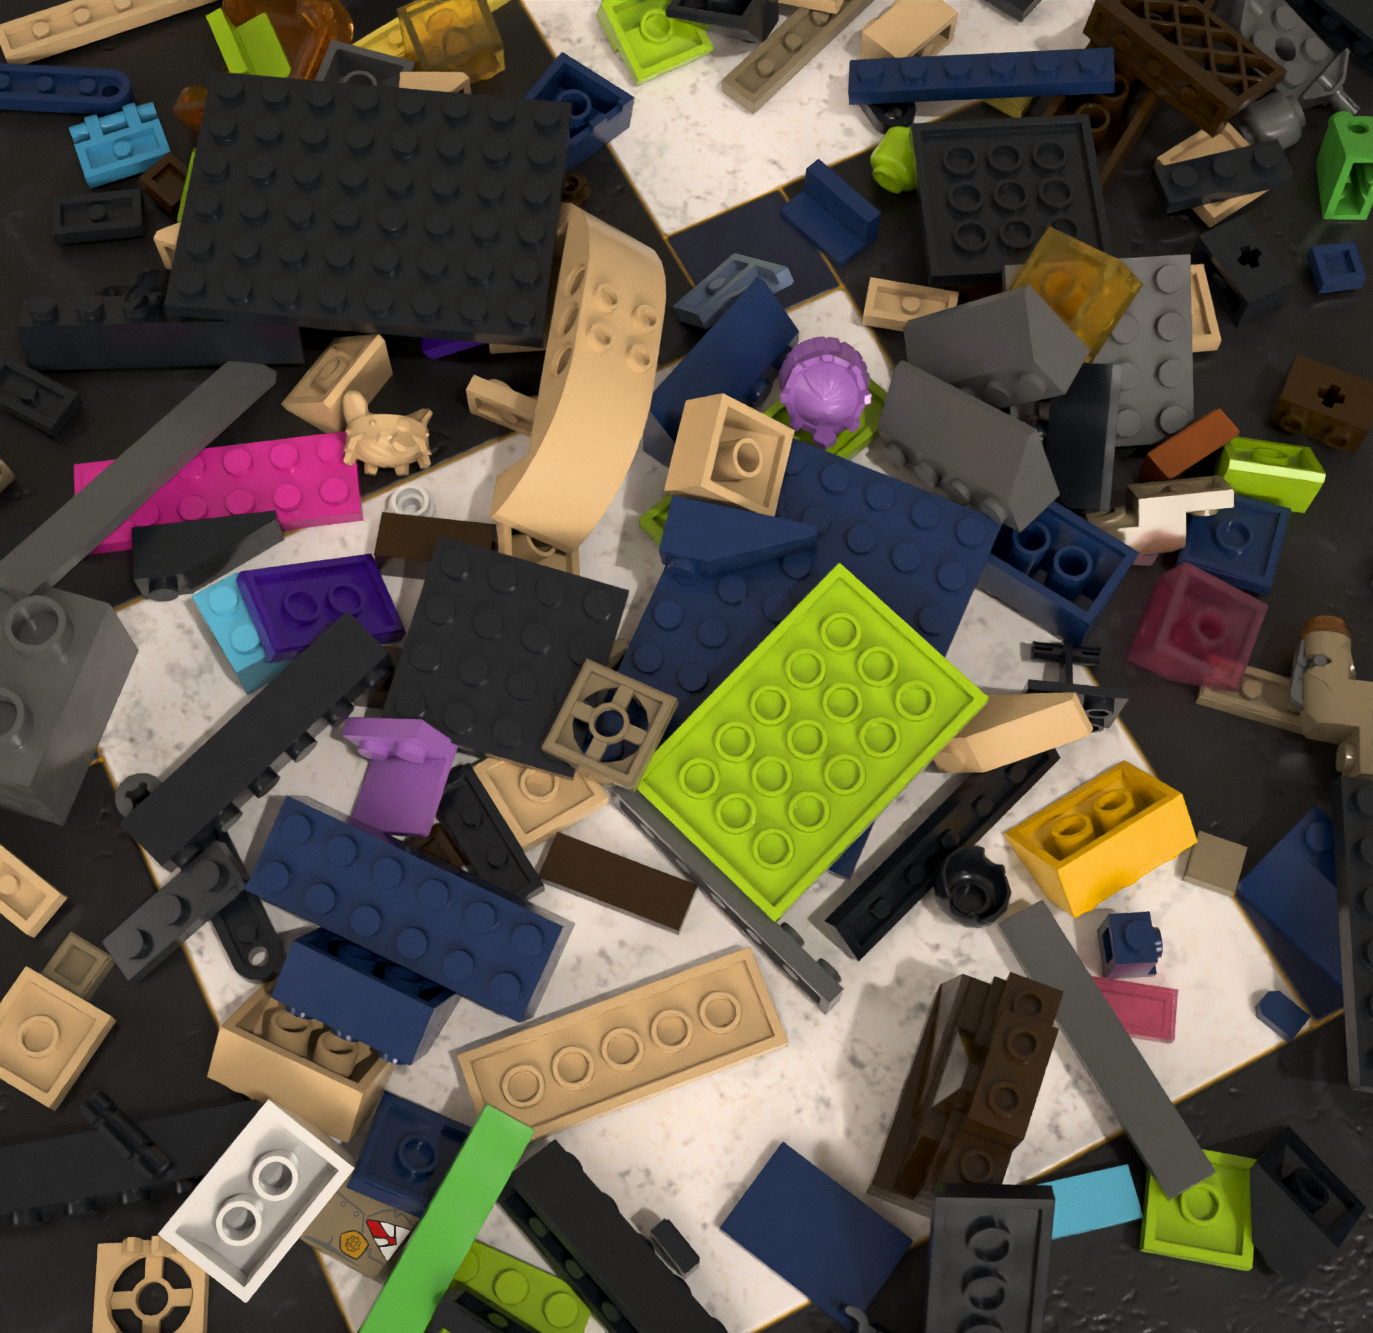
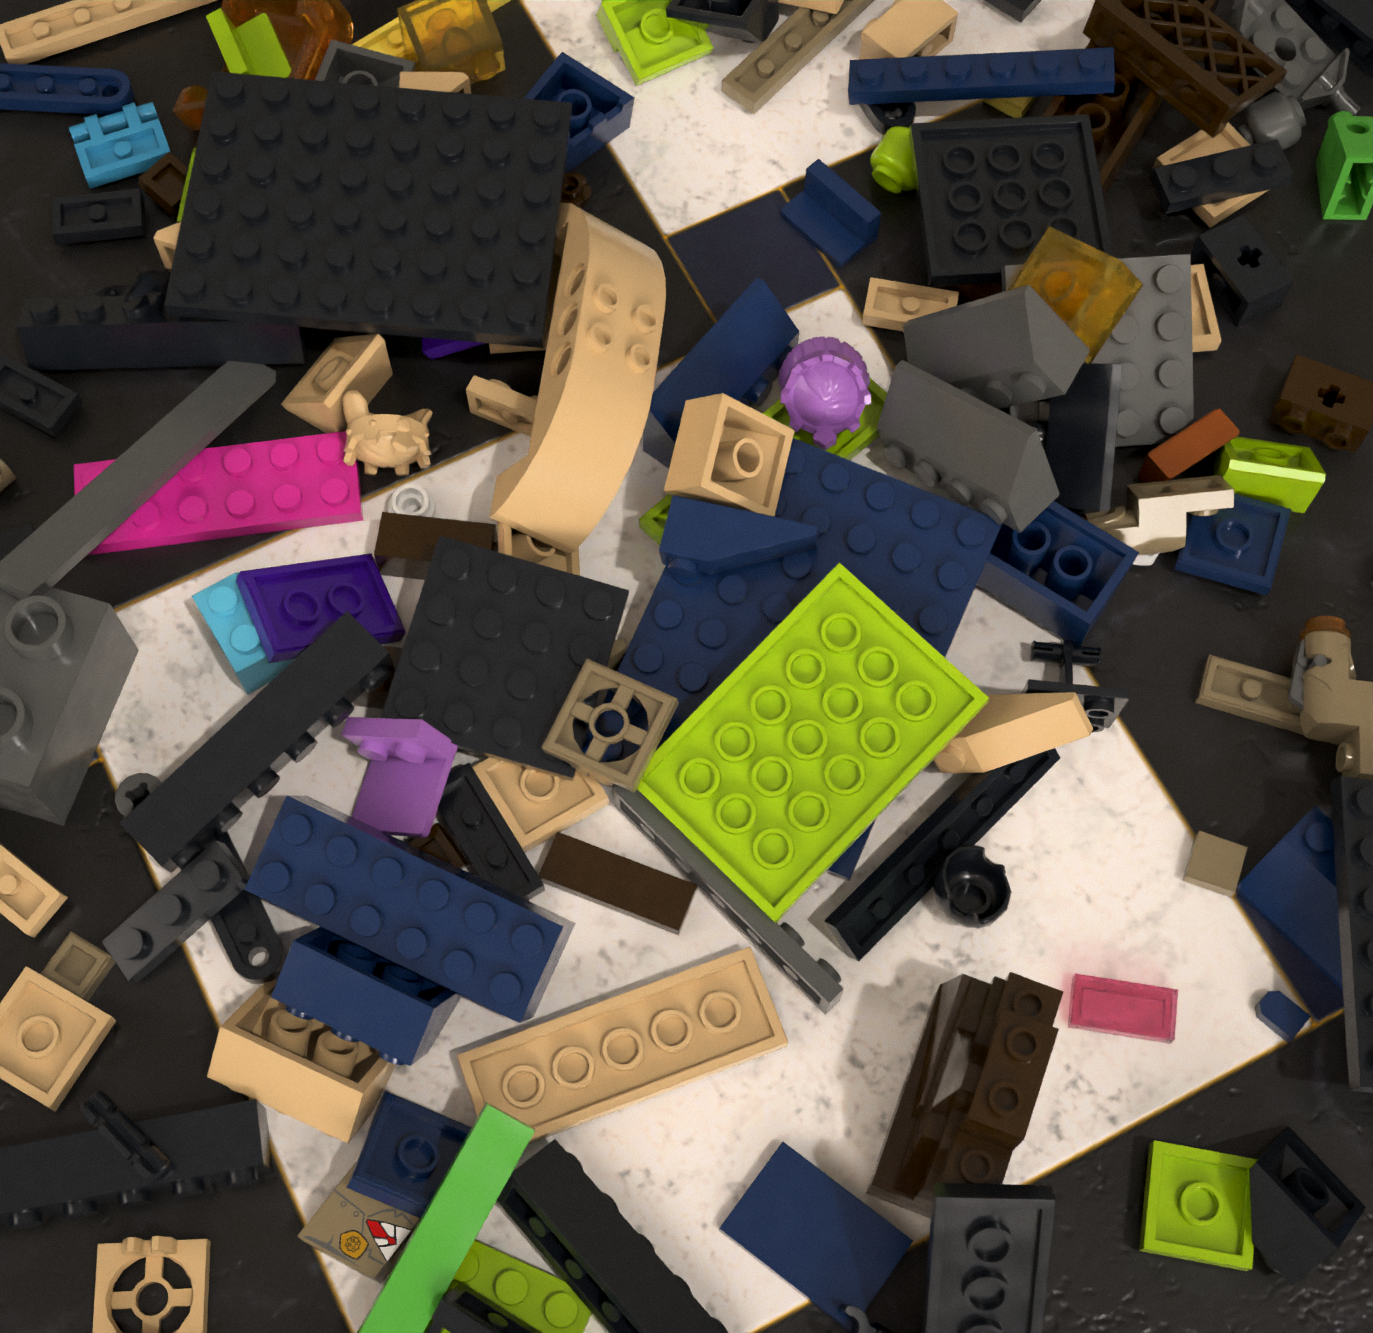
black slope [131,510,285,601] -> none
white slope [158,1098,355,1303] -> none
black tile [650,1218,700,1280] -> none
sand blue wing [672,253,794,329] -> none
dark grey tile [998,900,1216,1201] -> none
yellow slope [1004,760,1198,919] -> none
medium azure tile [1037,1164,1144,1240] -> none
dark blue brick [1097,911,1163,980] -> none
clear pink slope [1127,562,1269,692] -> none
dark blue plate [1307,241,1367,294] -> none

